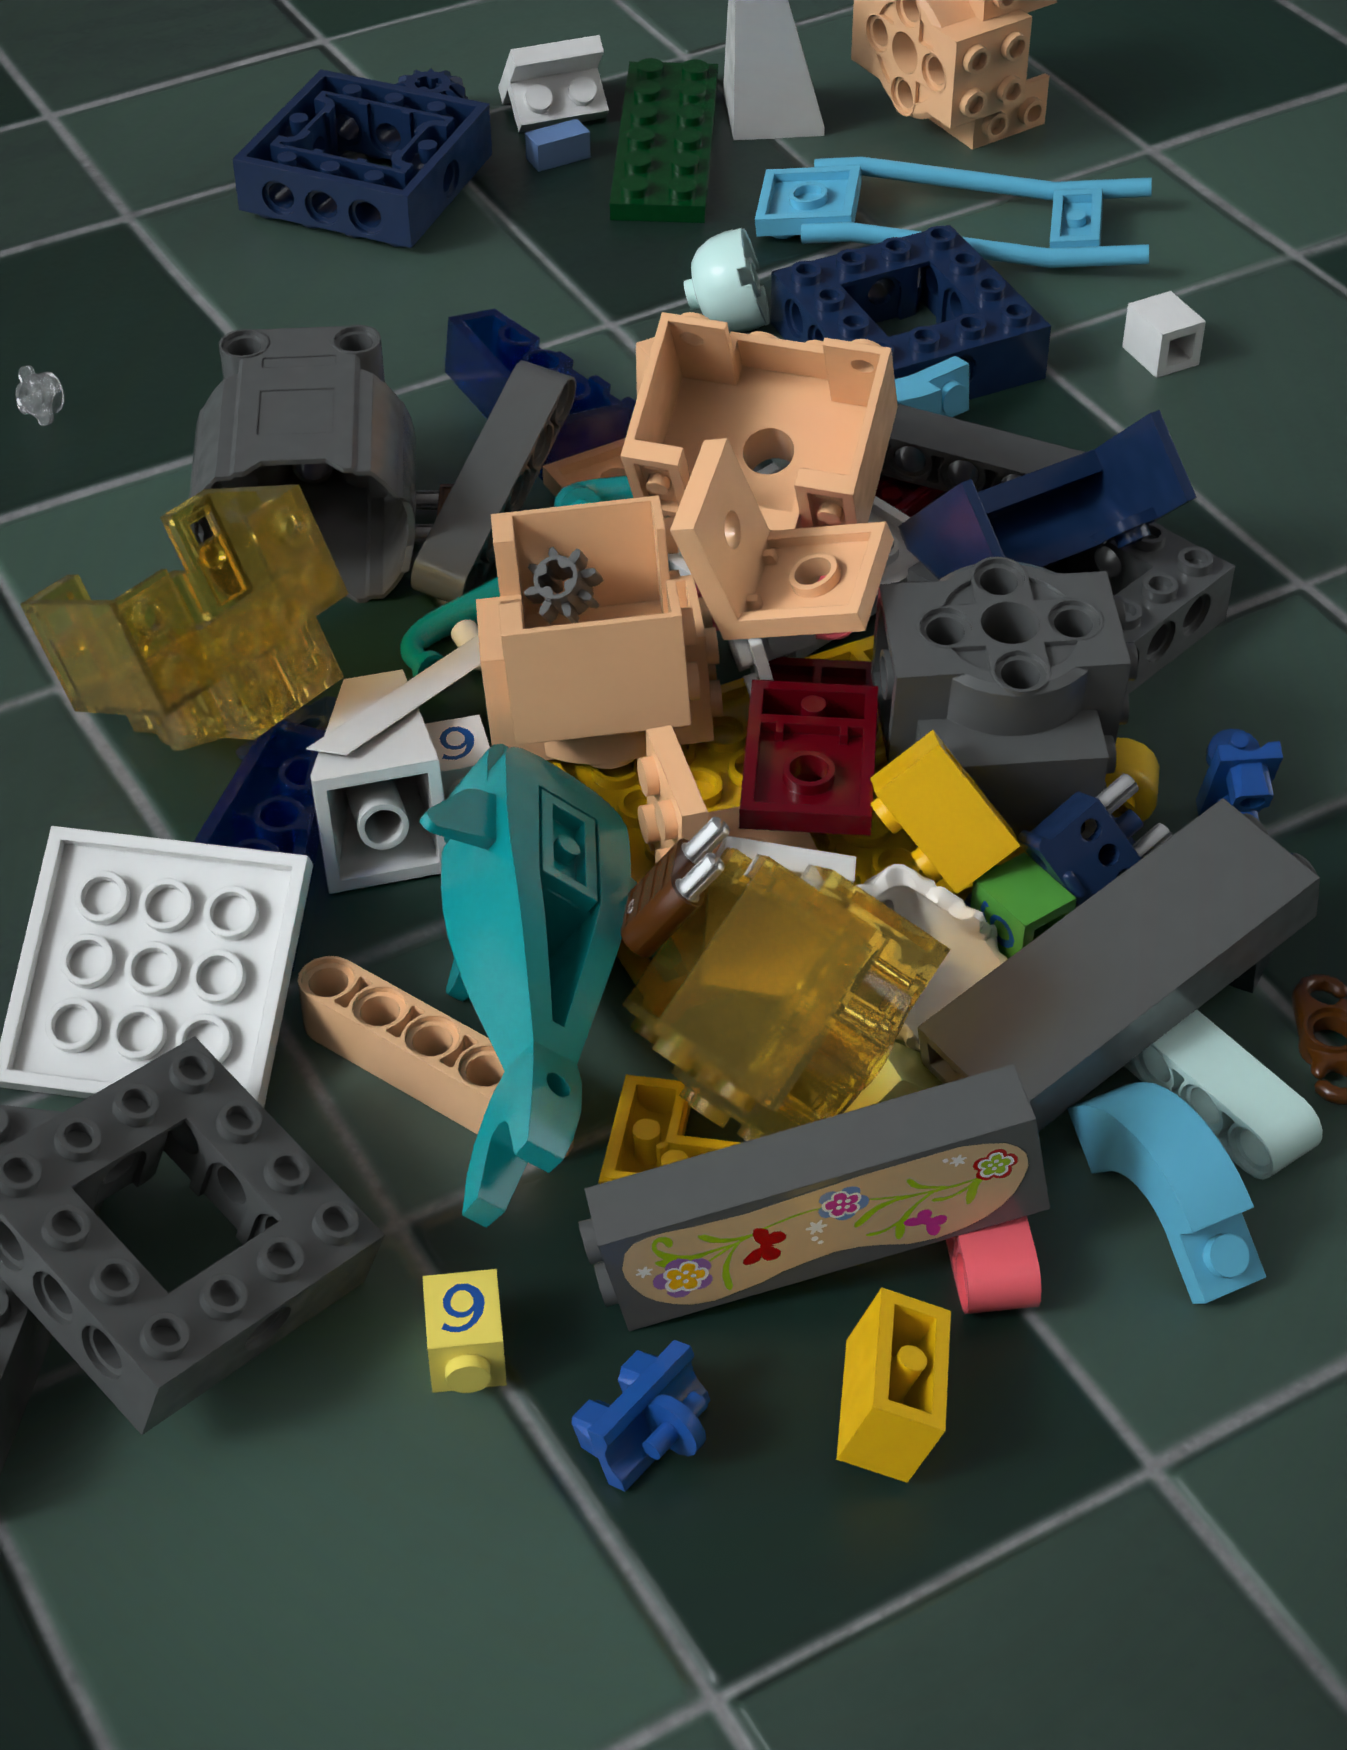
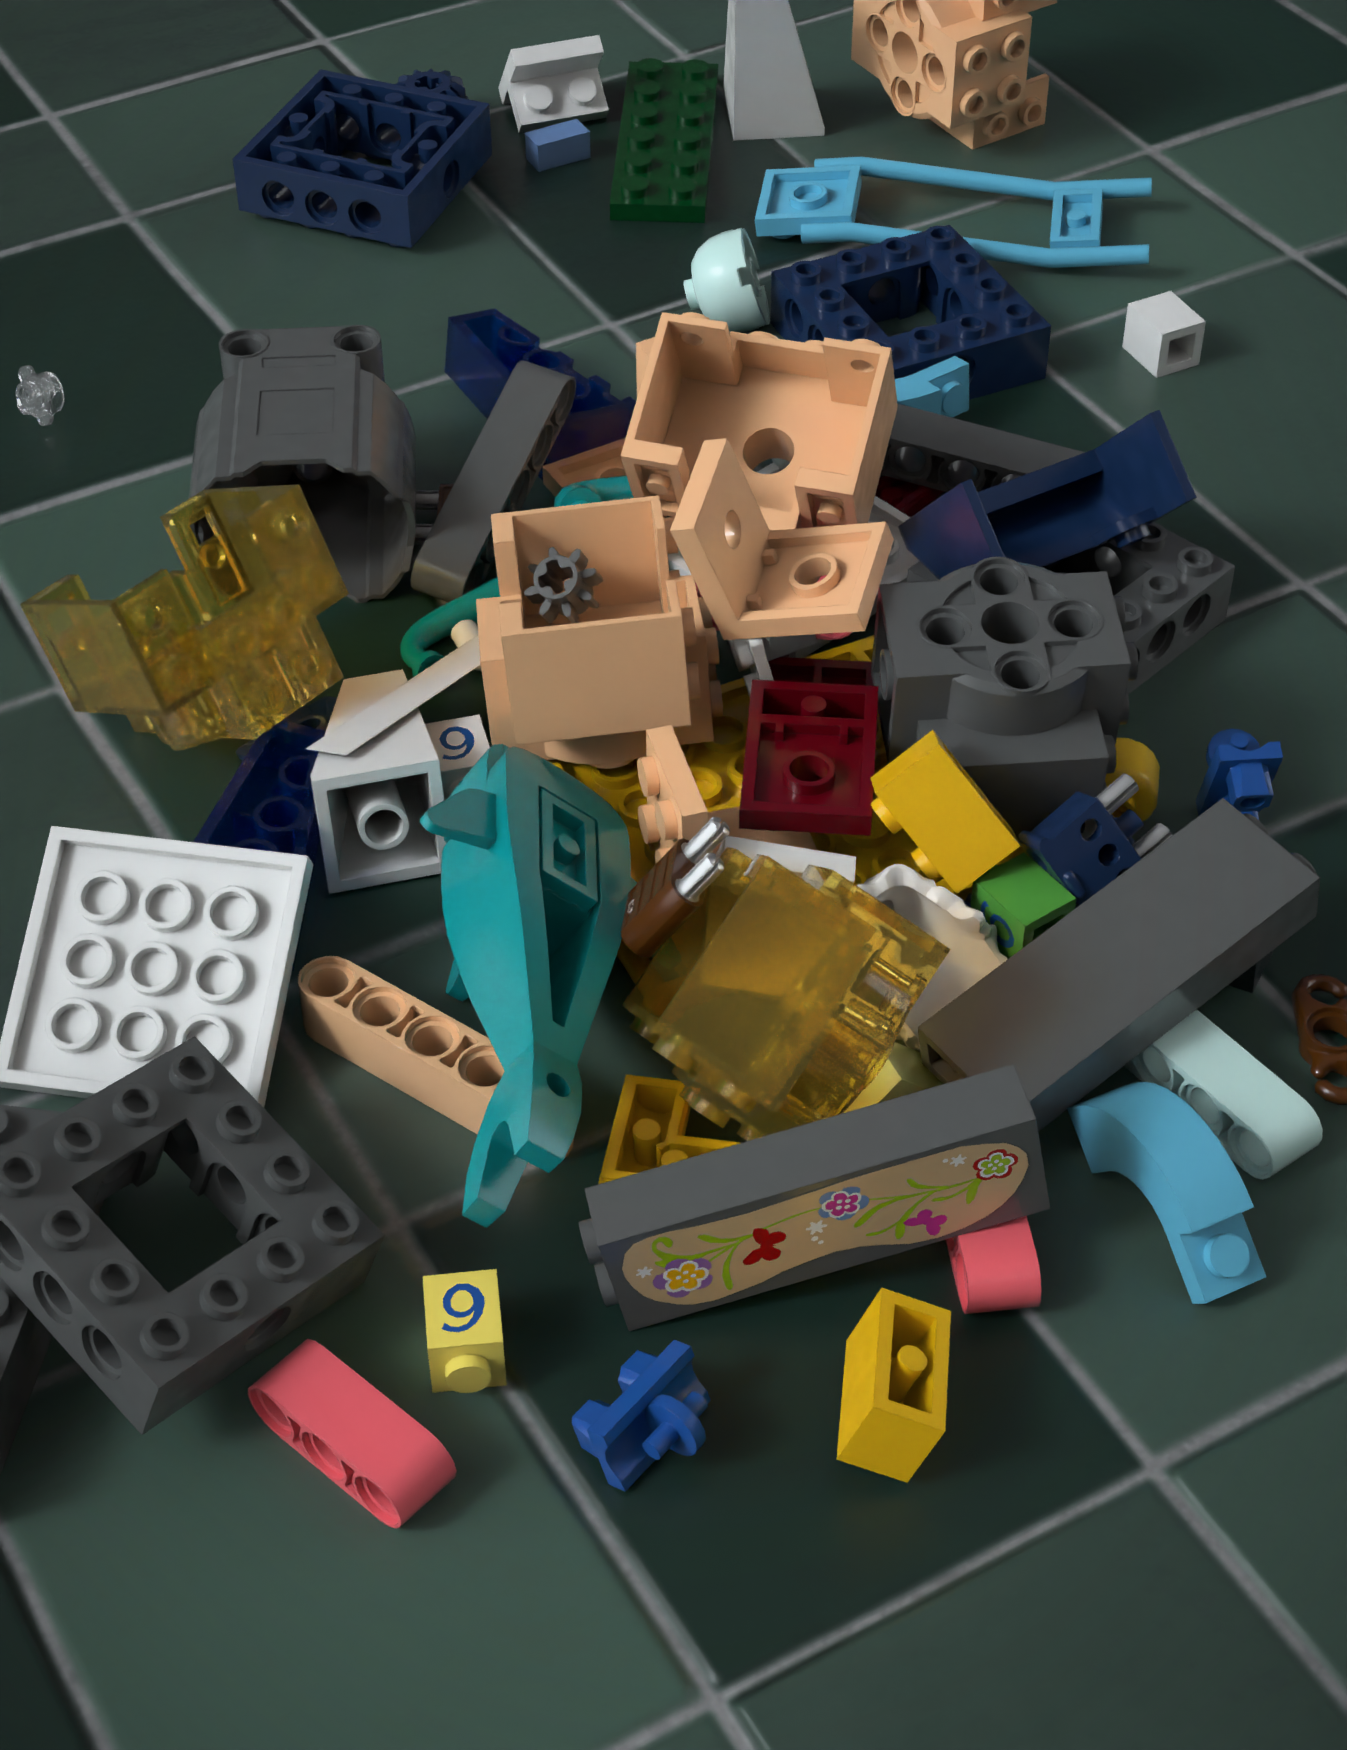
none -> coral beam [248,1339,457,1529]

